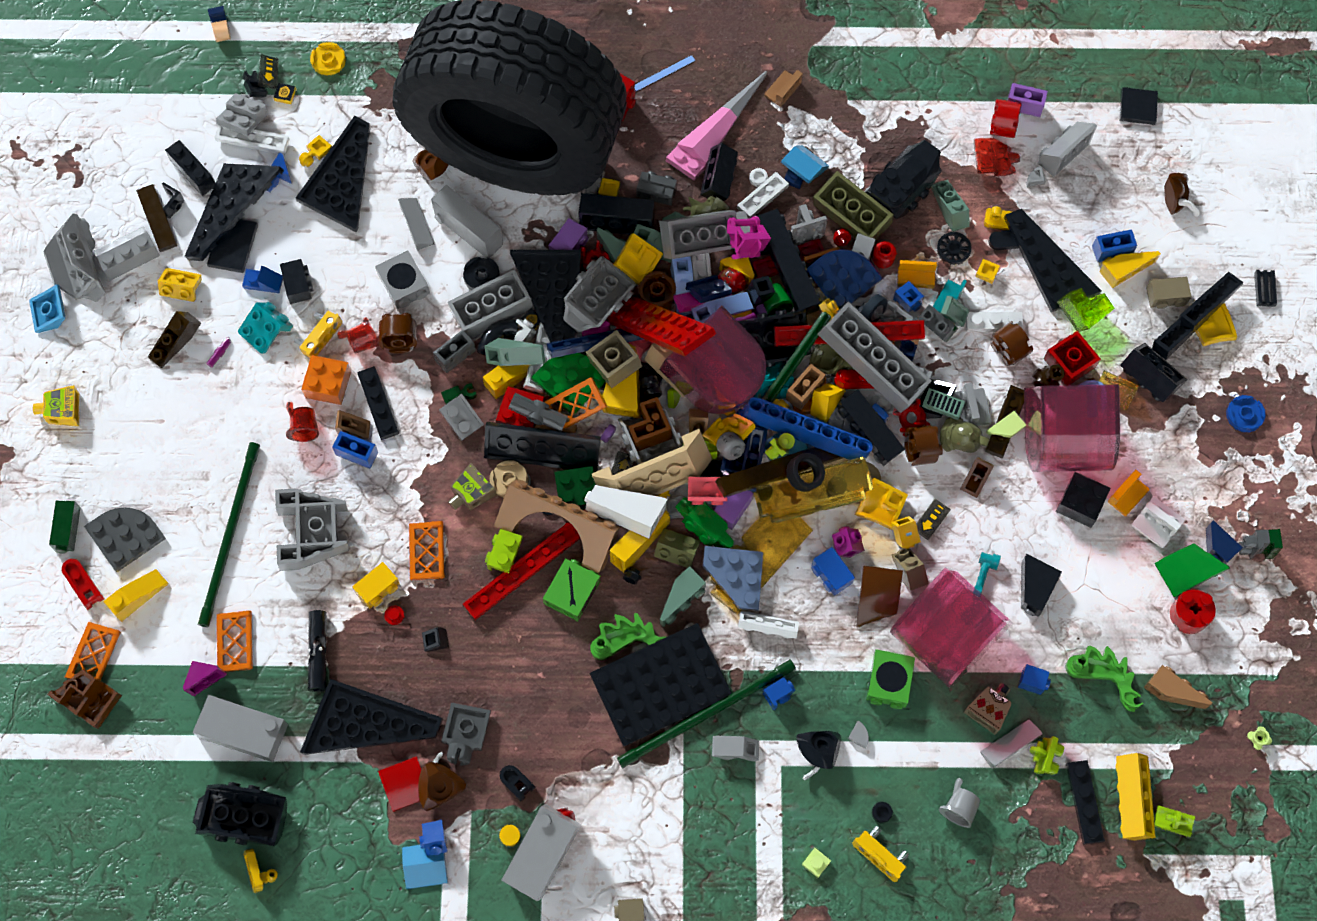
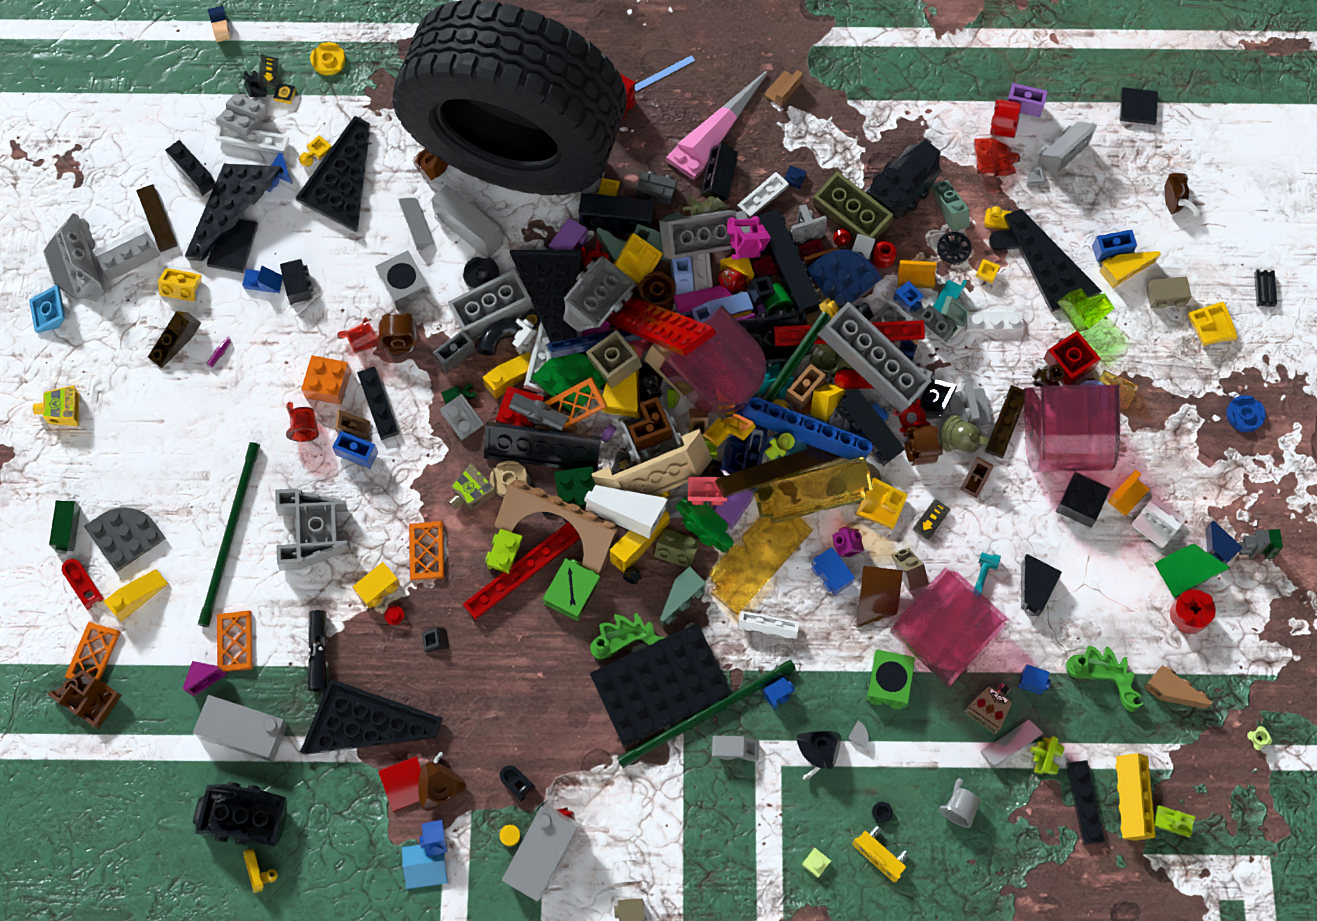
black bracket [162,182,185,219] -> none
teal bracket [238,302,294,354] -> none
yellow piece [294,311,343,359] -> none
dark grey plate [442,702,491,765] -> none
sand green slope [484,338,545,366] -> none
dark blue plate [685,274,732,303] -> none
sand blue plate [703,546,763,611] -> none
light grey head [716,432,745,460] -> none
white tile [749,168,768,187] -> none
dark azure slope [781,145,829,184] -> none
black tyre [786,453,825,492] -> none
black wheel [861,294,888,322] -> none
yellow brick [891,516,921,549] -> none
sand green tile [922,388,965,420] -> none
yellowish green tile [986,411,1026,438] -> none
reddish brown brick [990,321,1033,366] -> none
black slope [1120,343,1188,402] -> none
black slope [1152,272,1243,360] -> none

